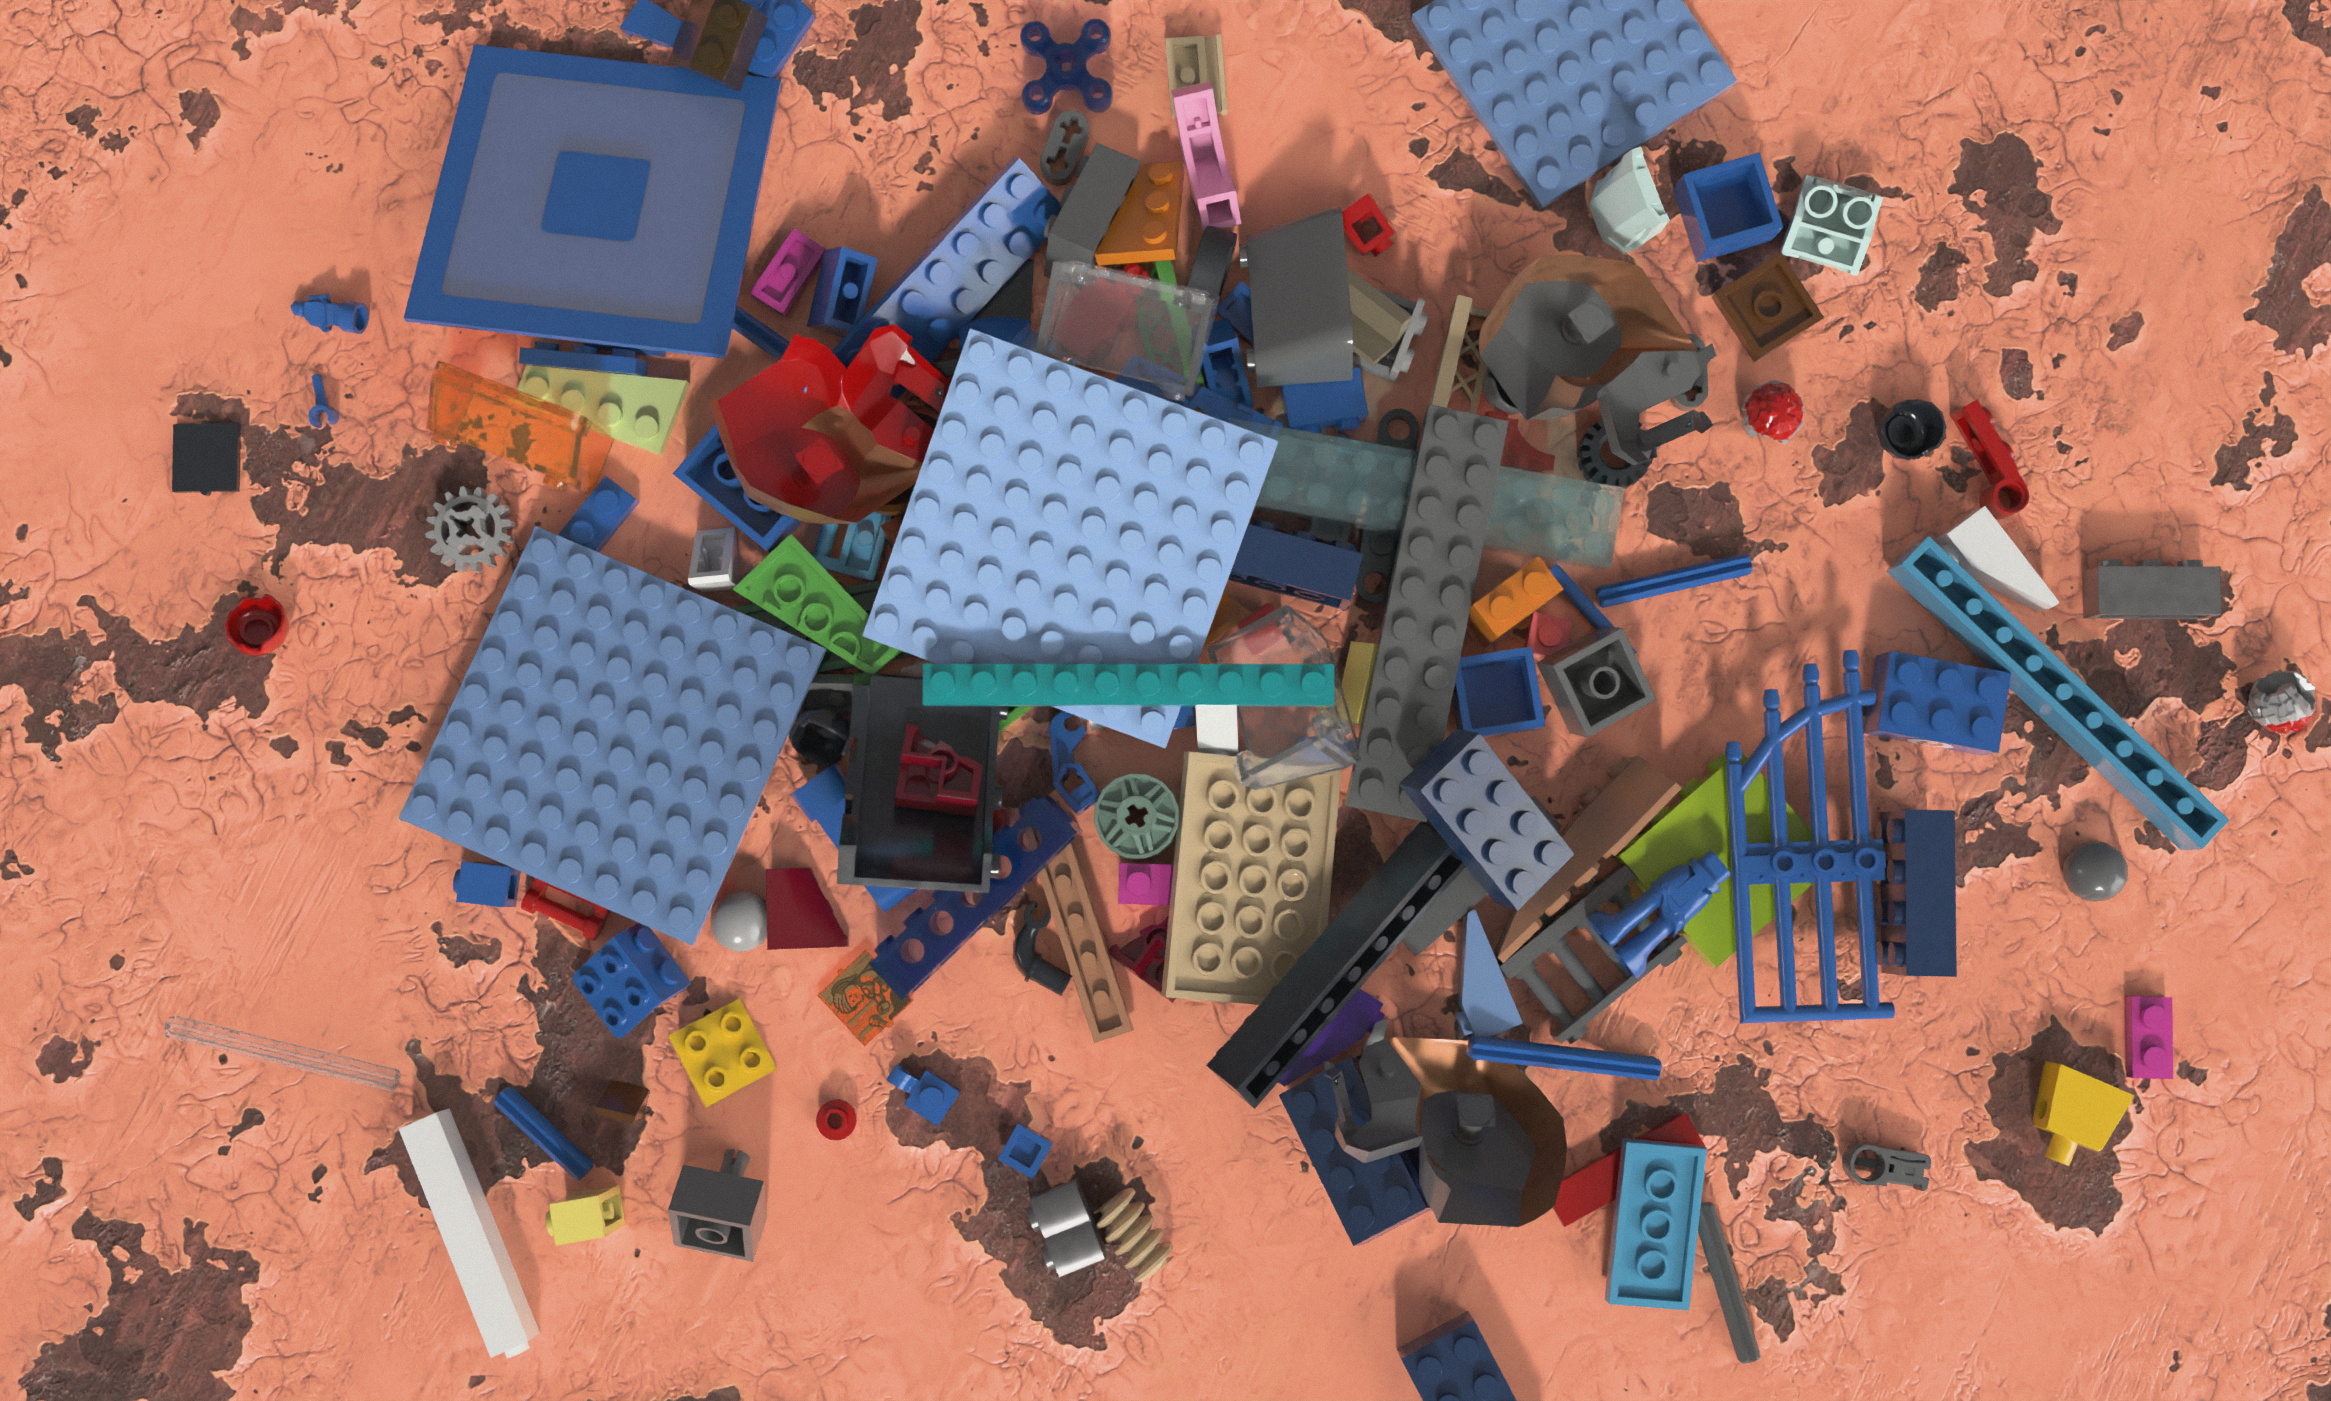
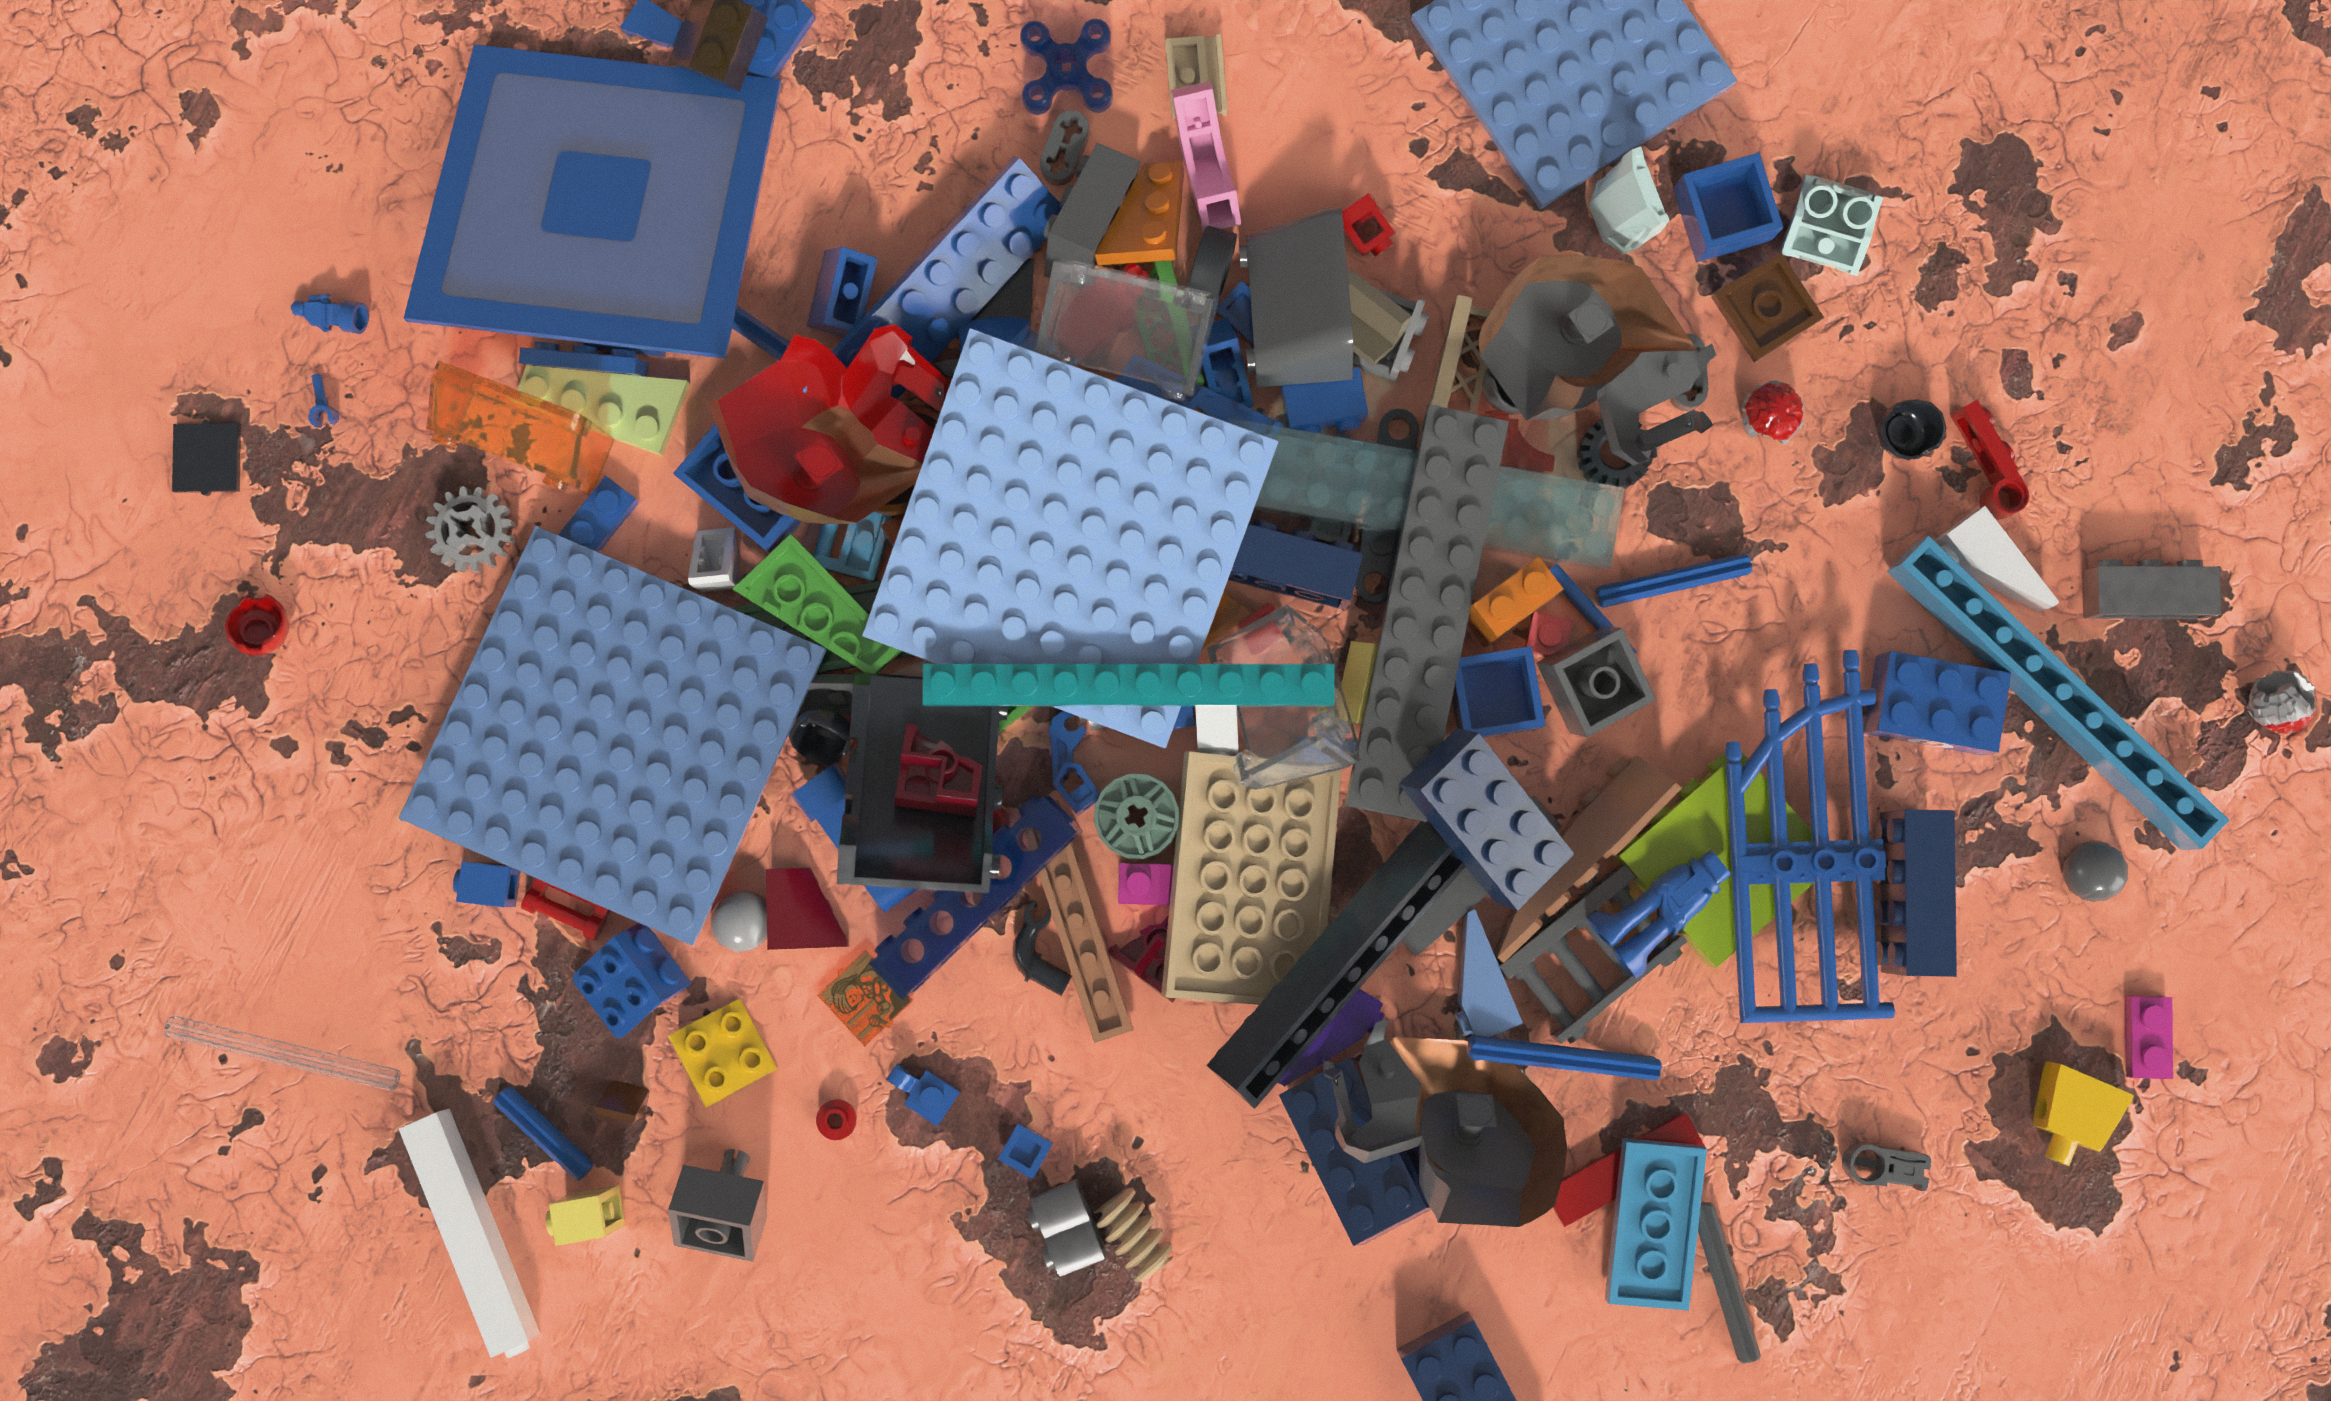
dark pink plate [750,228,826,317] -> none

